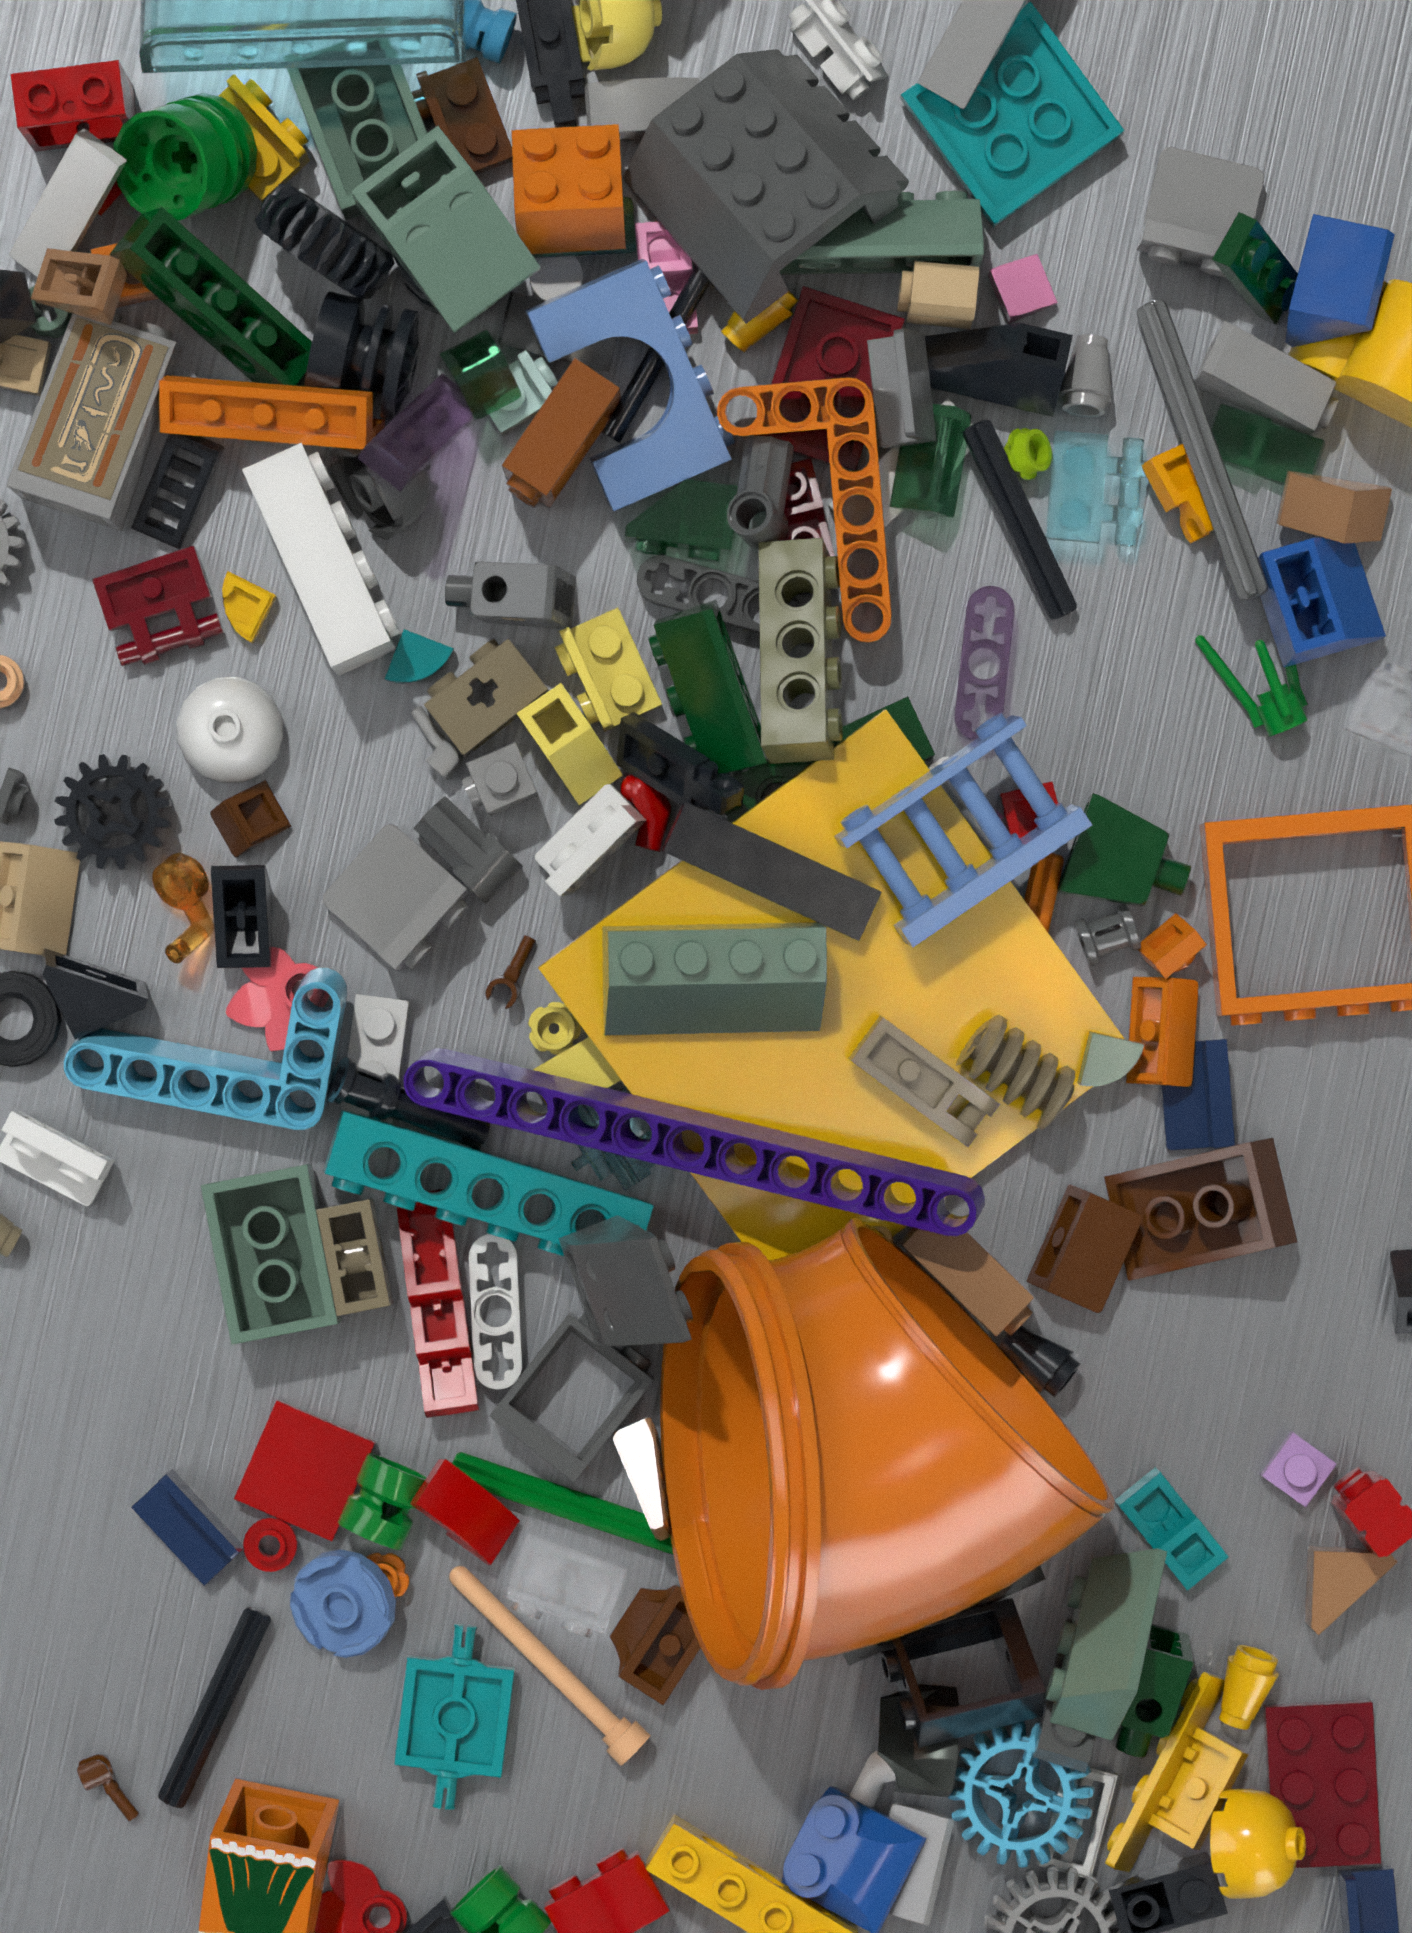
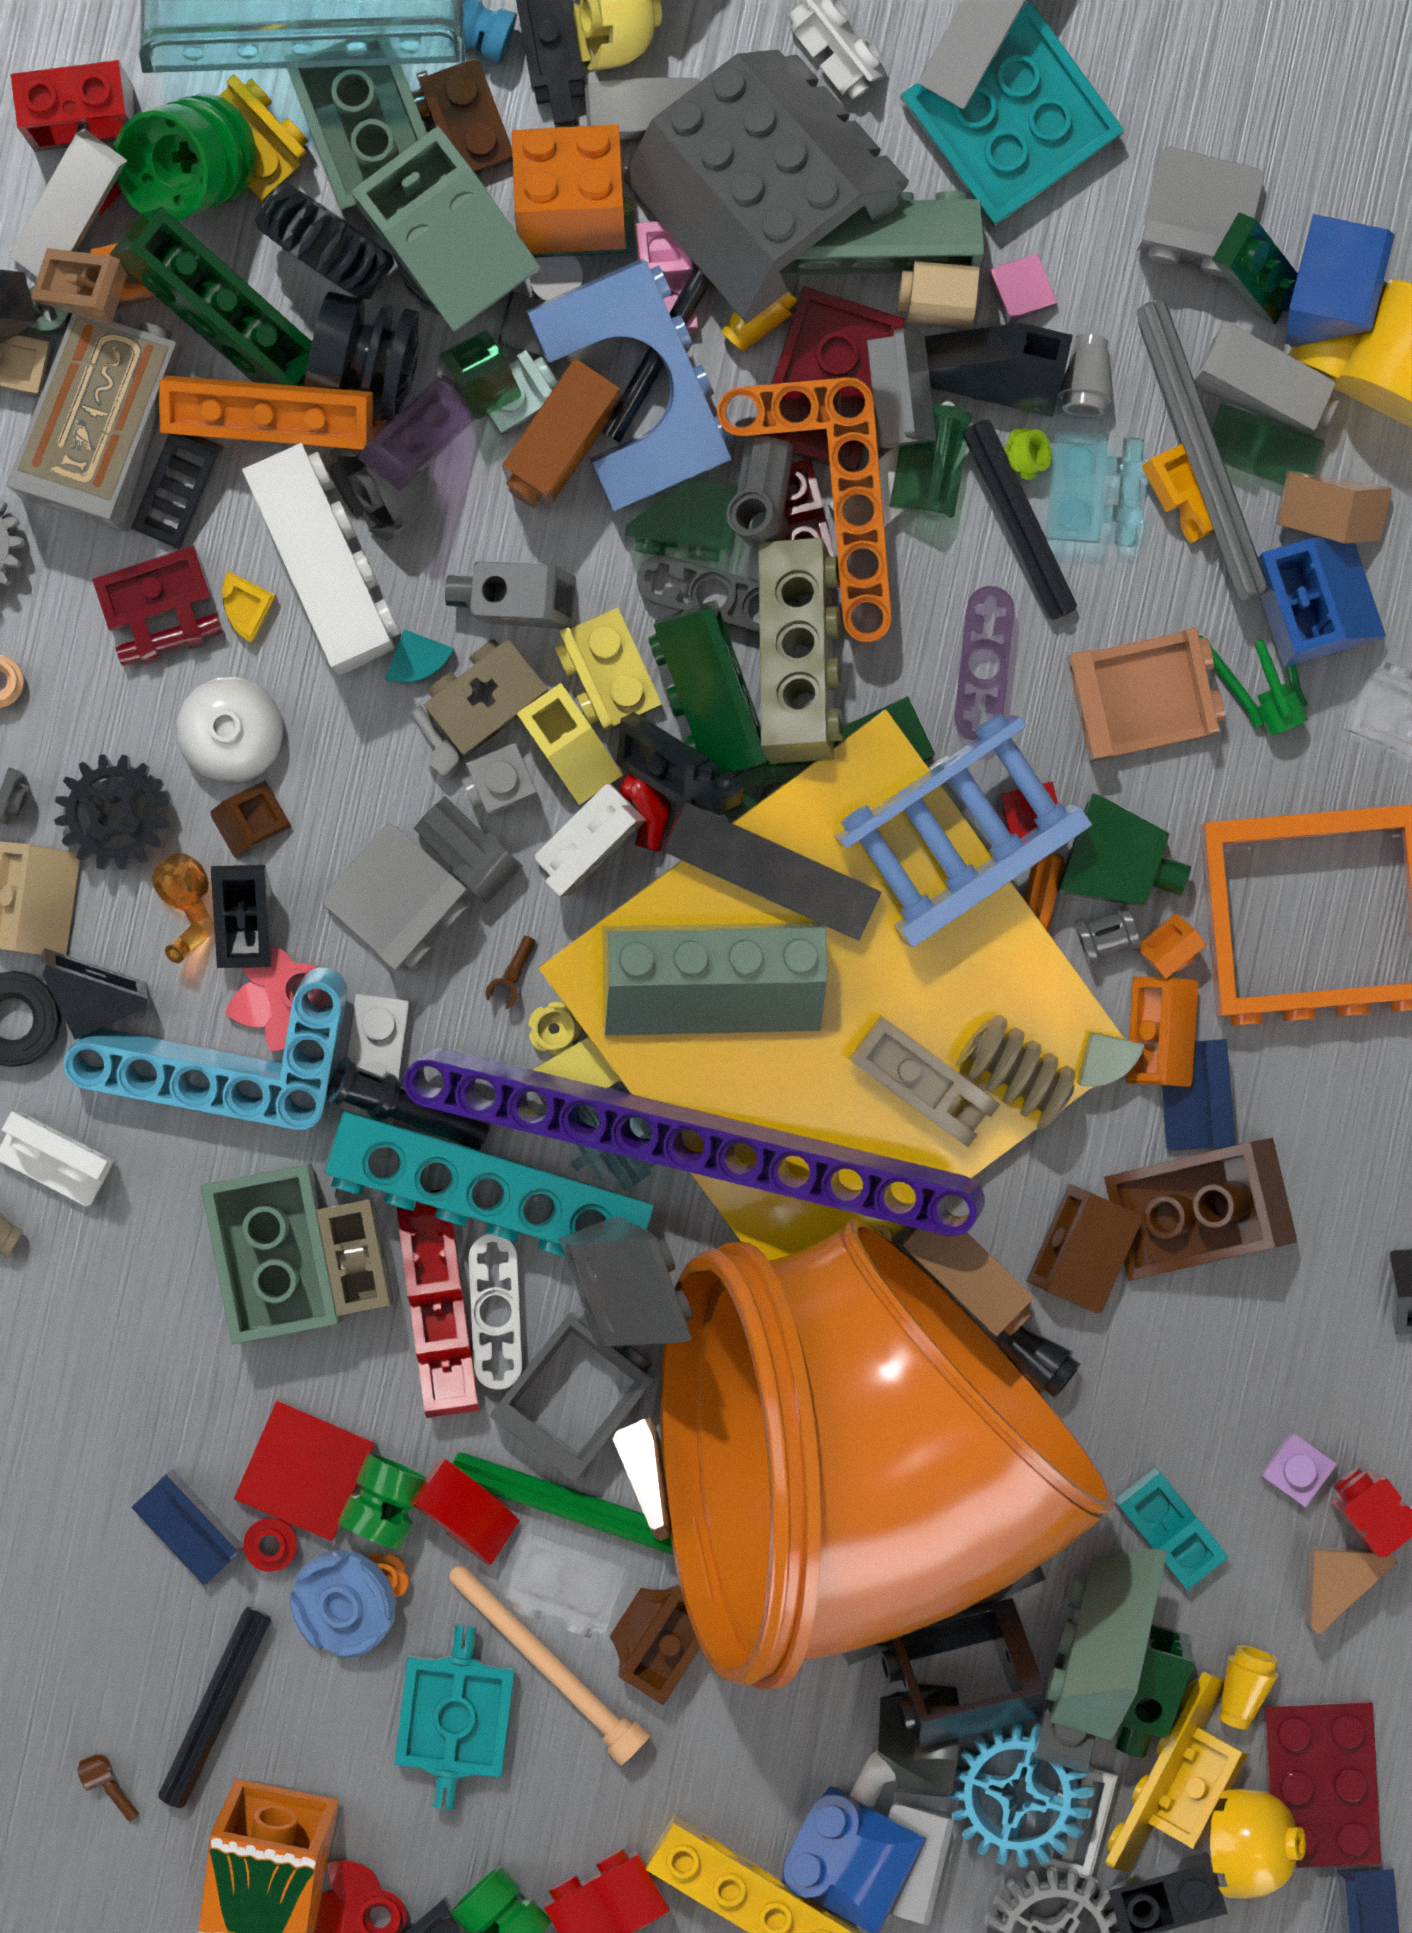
none -> nougat panel [1066,627,1225,762]

